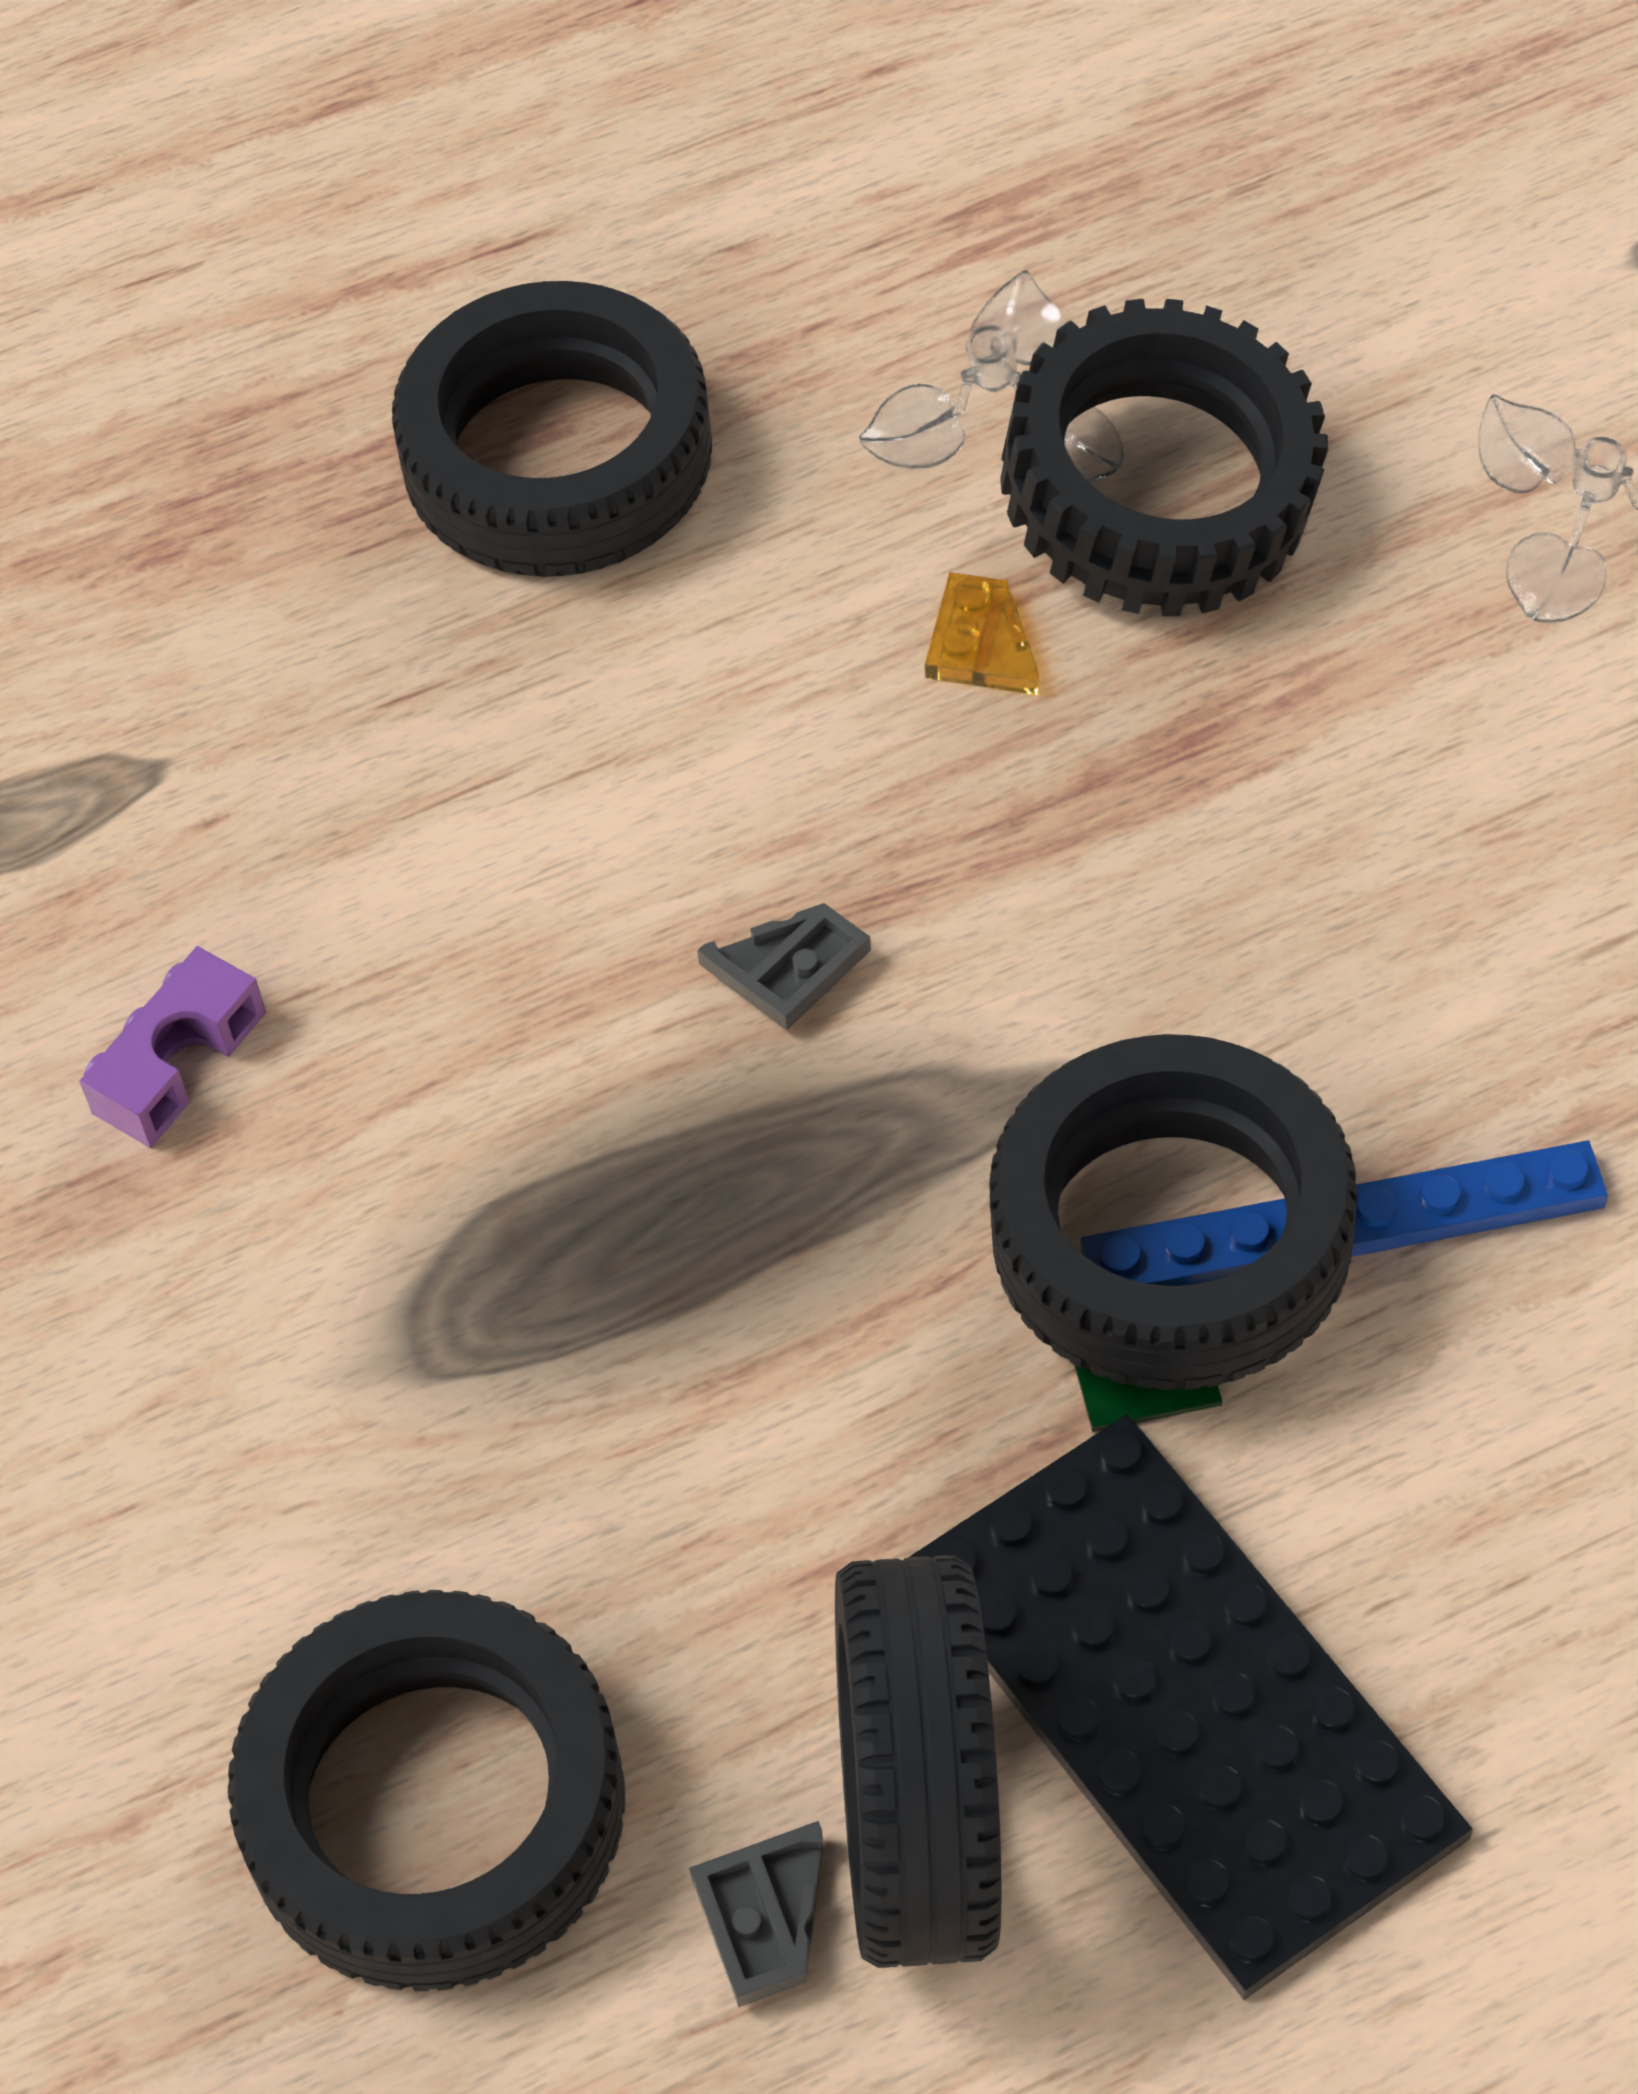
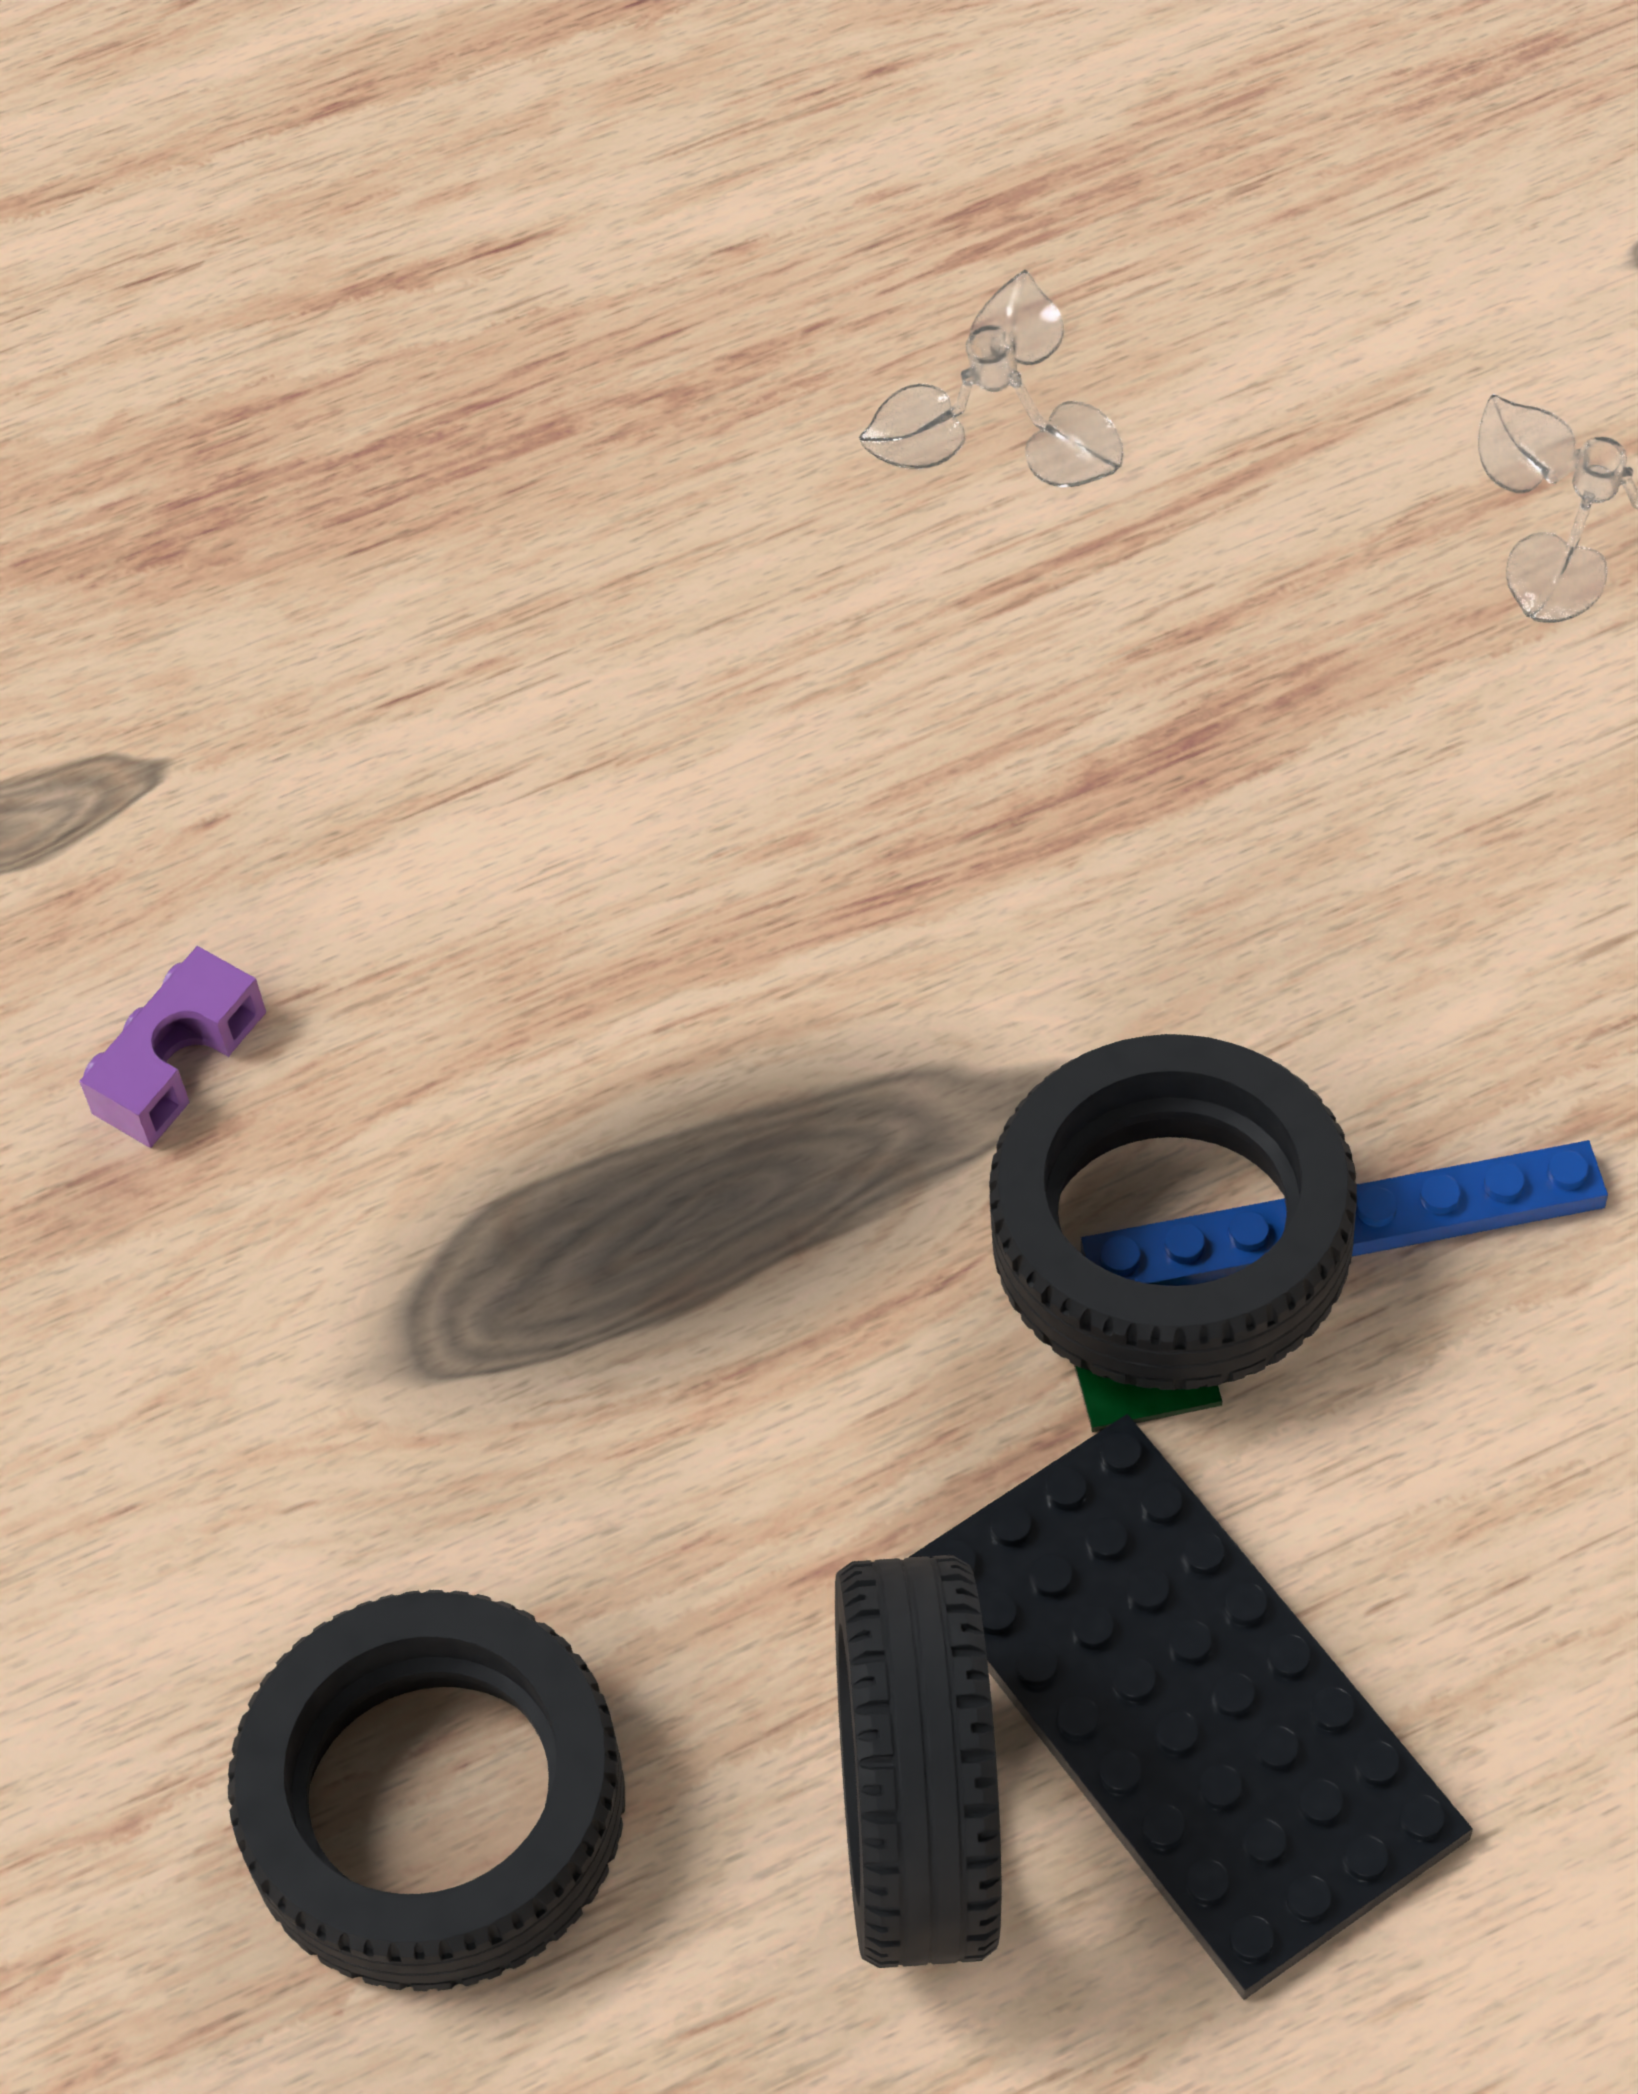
black tyre [392,281,712,577] -> none
dark grey wing [689,1821,824,2008] -> none
dark grey wing [697,903,871,1030] -> none
clear yellow wing [925,572,1039,695] -> none
black tyre [1000,299,1328,617] -> none

